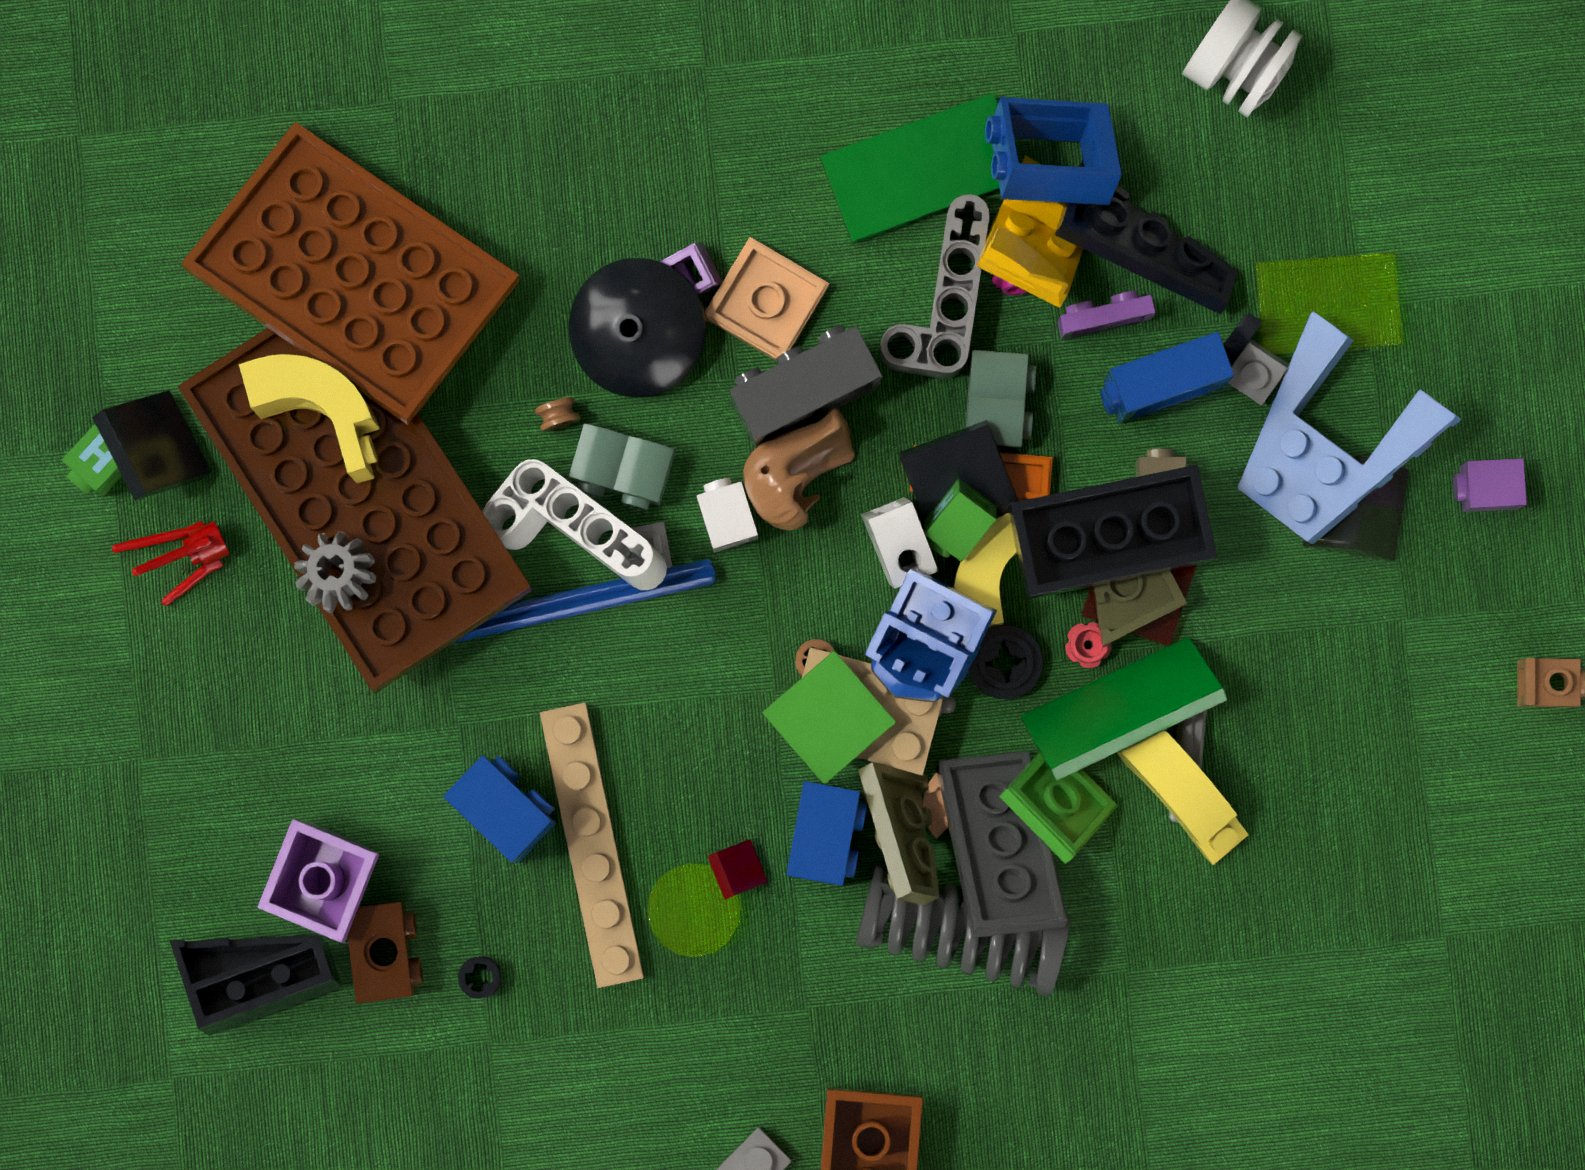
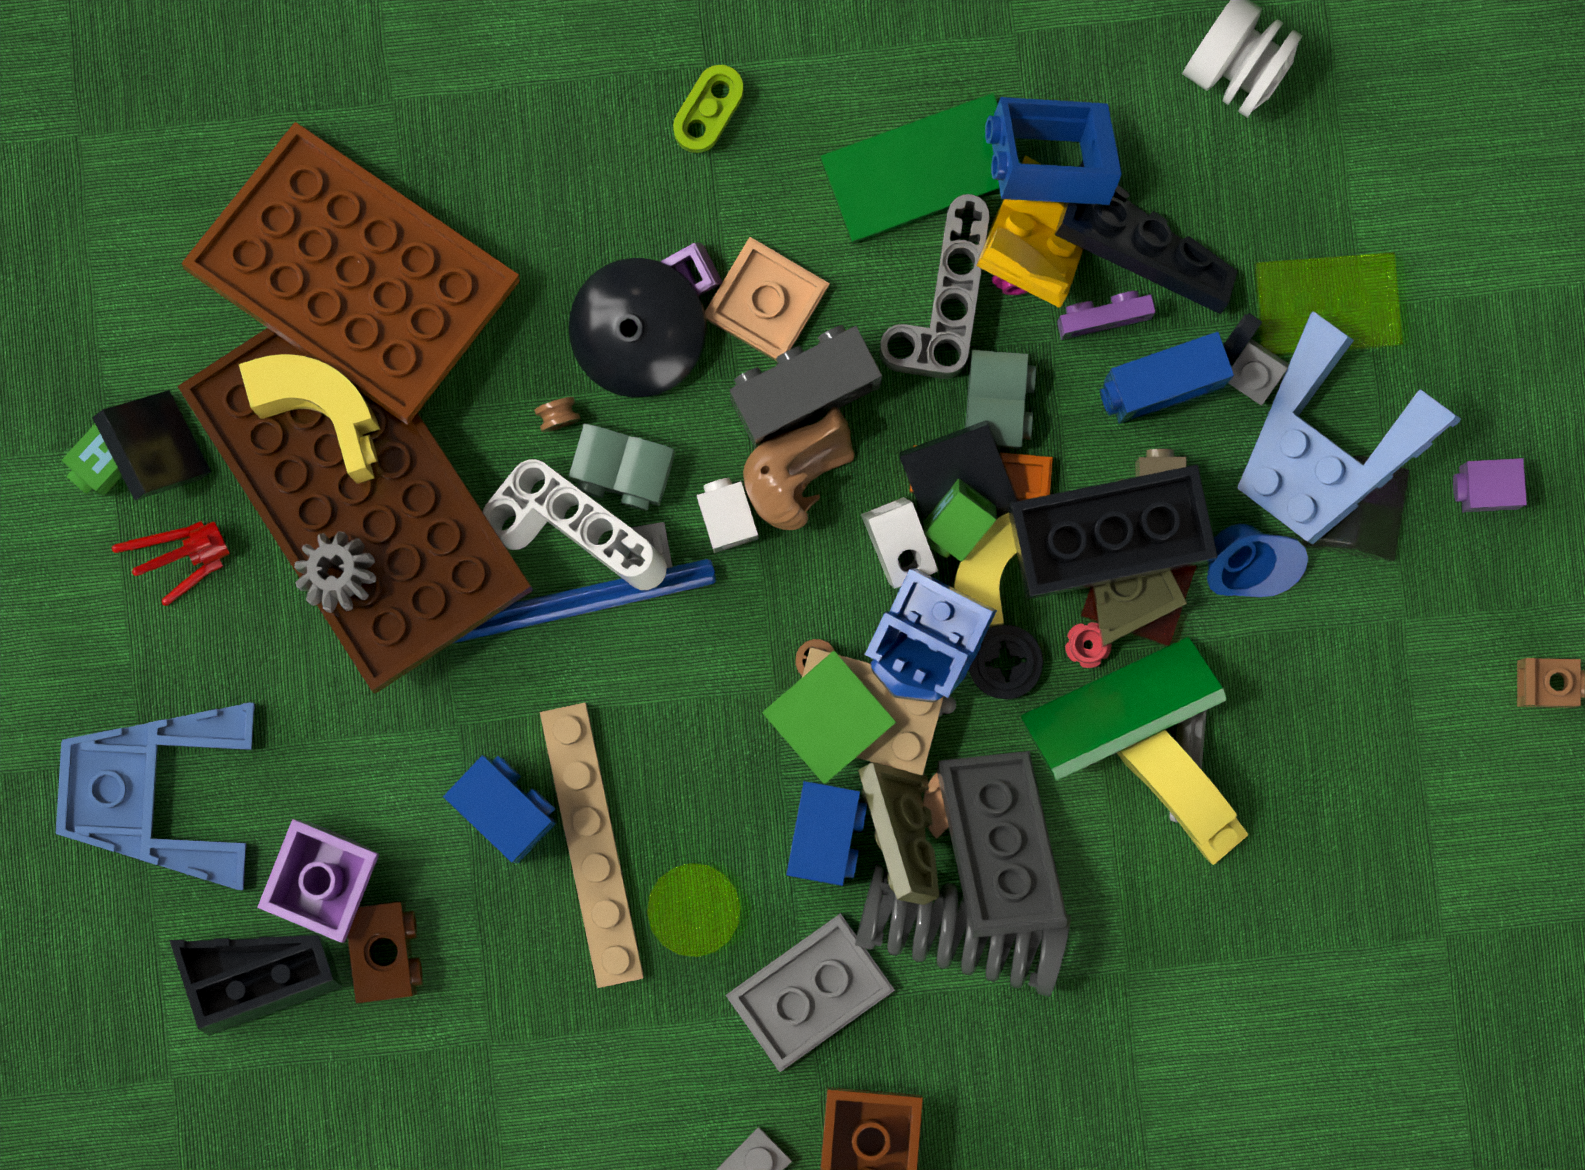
black bush [458,956,502,999] -> none
dark red tile [707,839,768,900] -> none
bright green tile [999,753,1118,864] -> none
none -> medium blue wing [56,702,255,890]
none -> lime plate [673,65,743,153]
none -> light grey tile [726,913,895,1072]
none -> blue piece [1207,523,1308,597]

